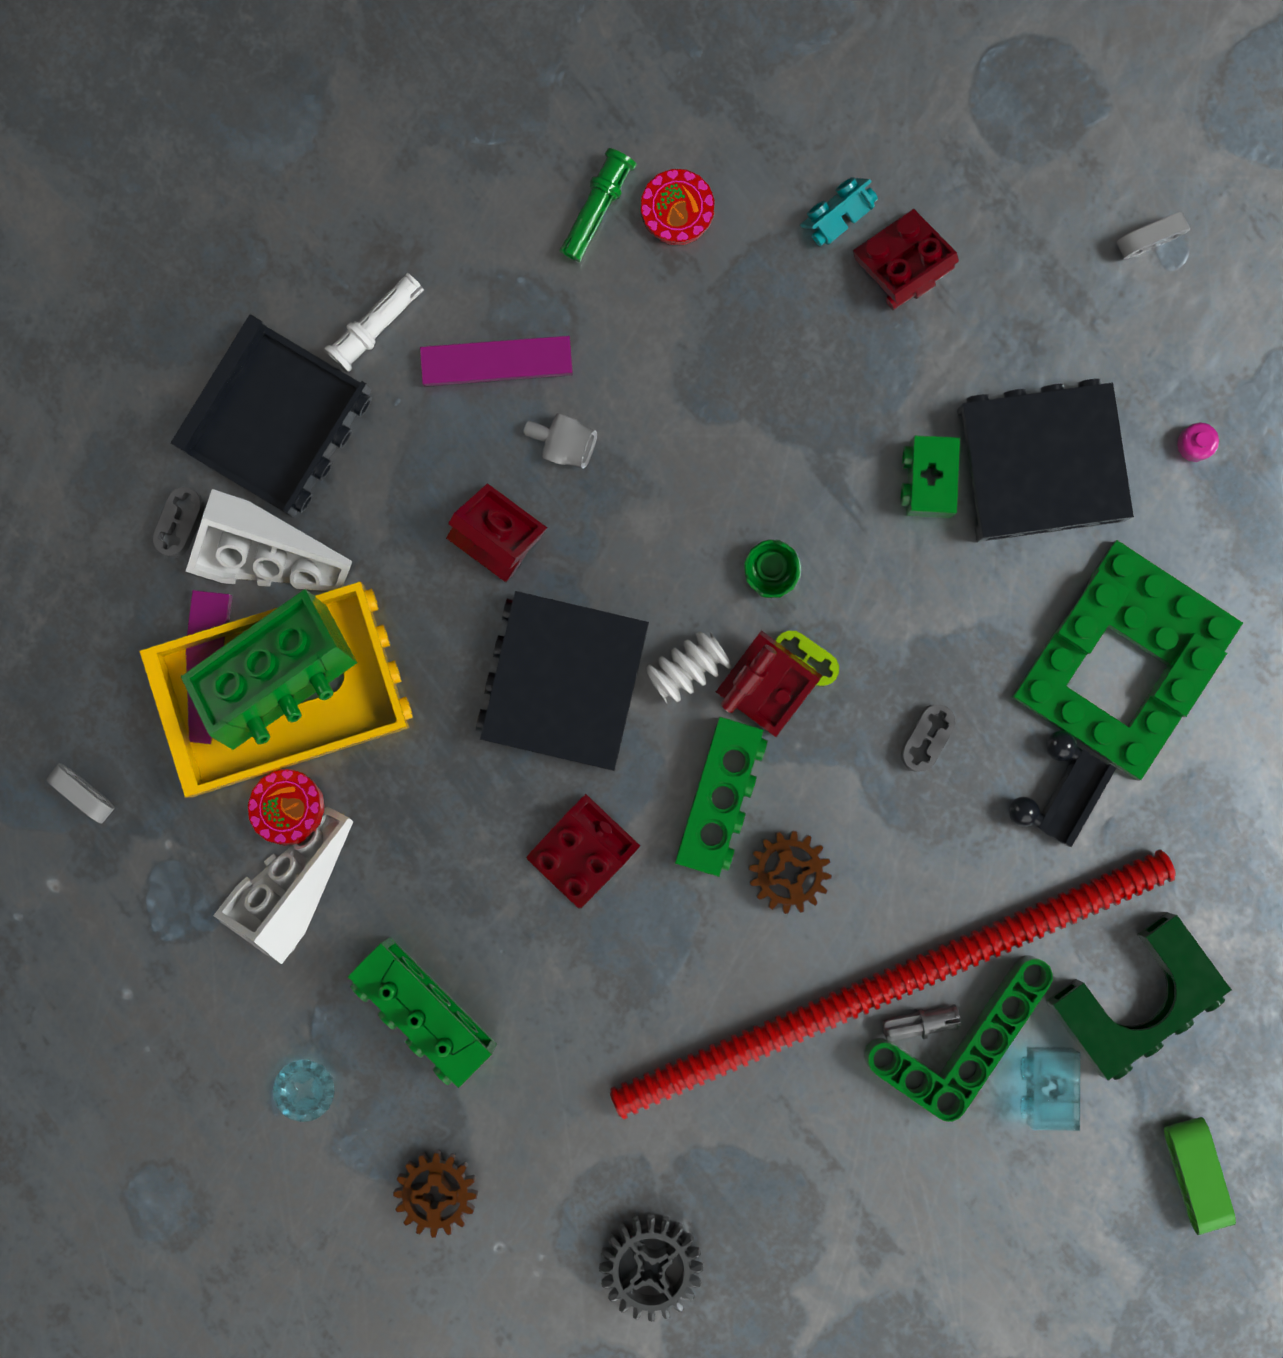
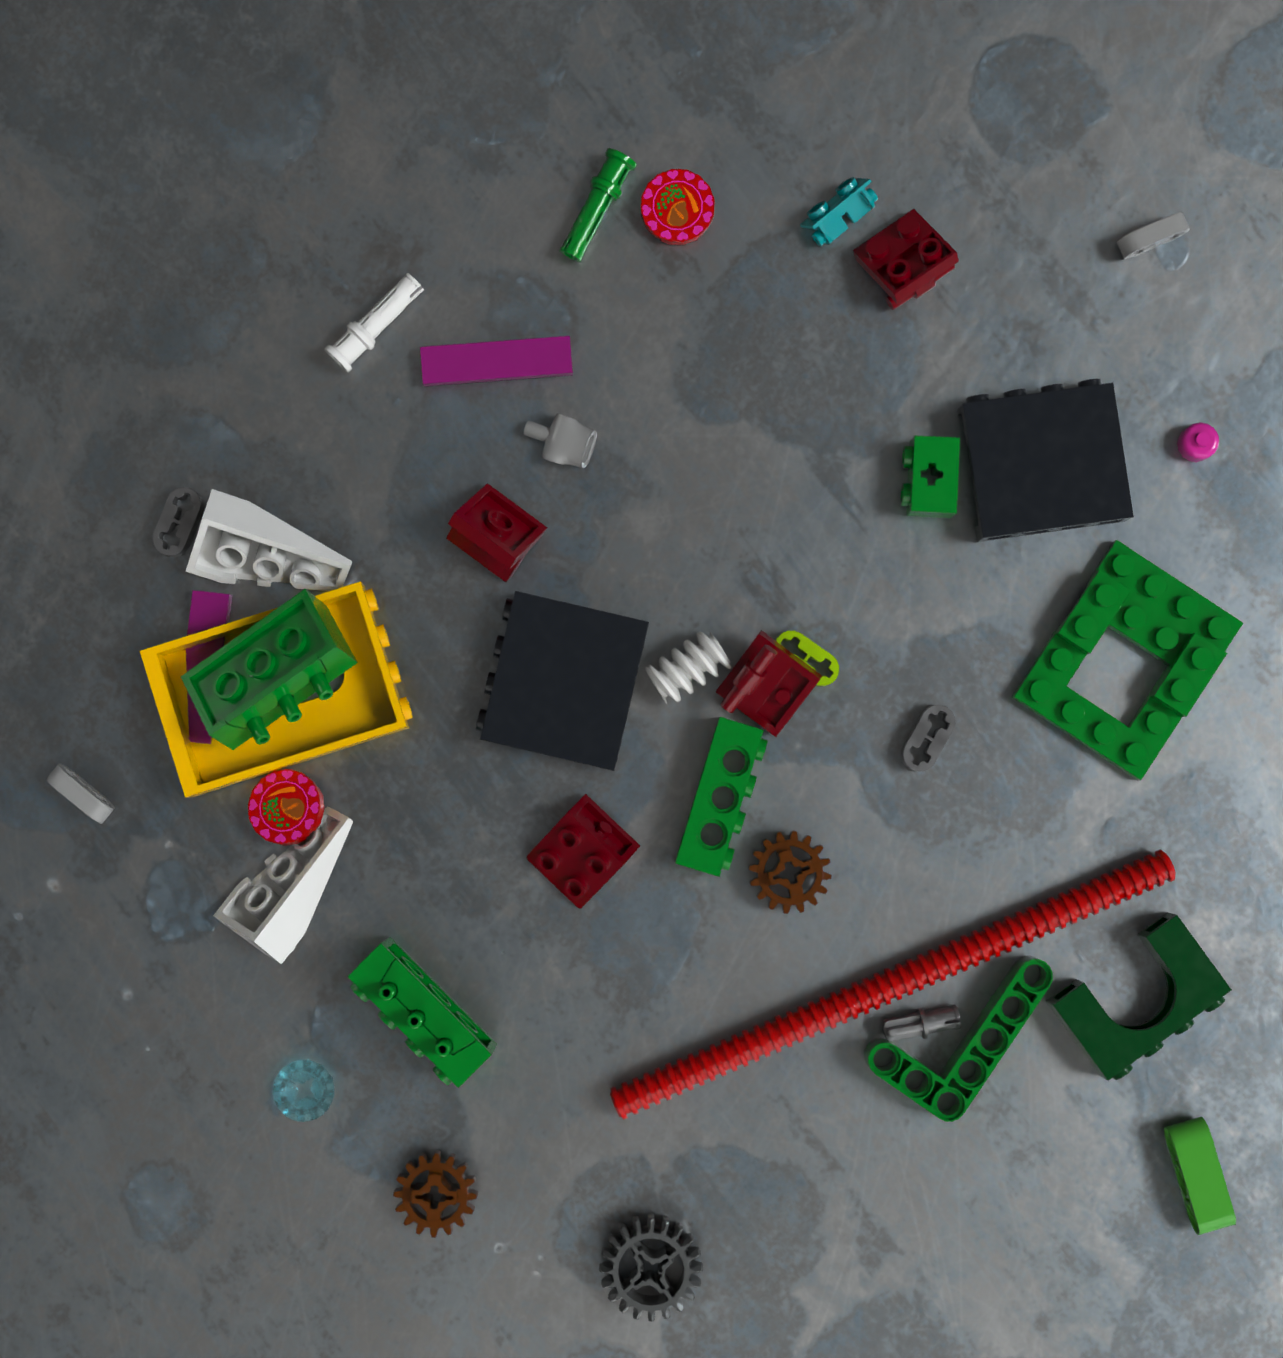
black panel [171,314,372,518] -> none
green hair [744,540,802,598] -> none
black gear [1009,731,1116,847] -> none
clear light blue brick [1020,1047,1080,1131] -> none

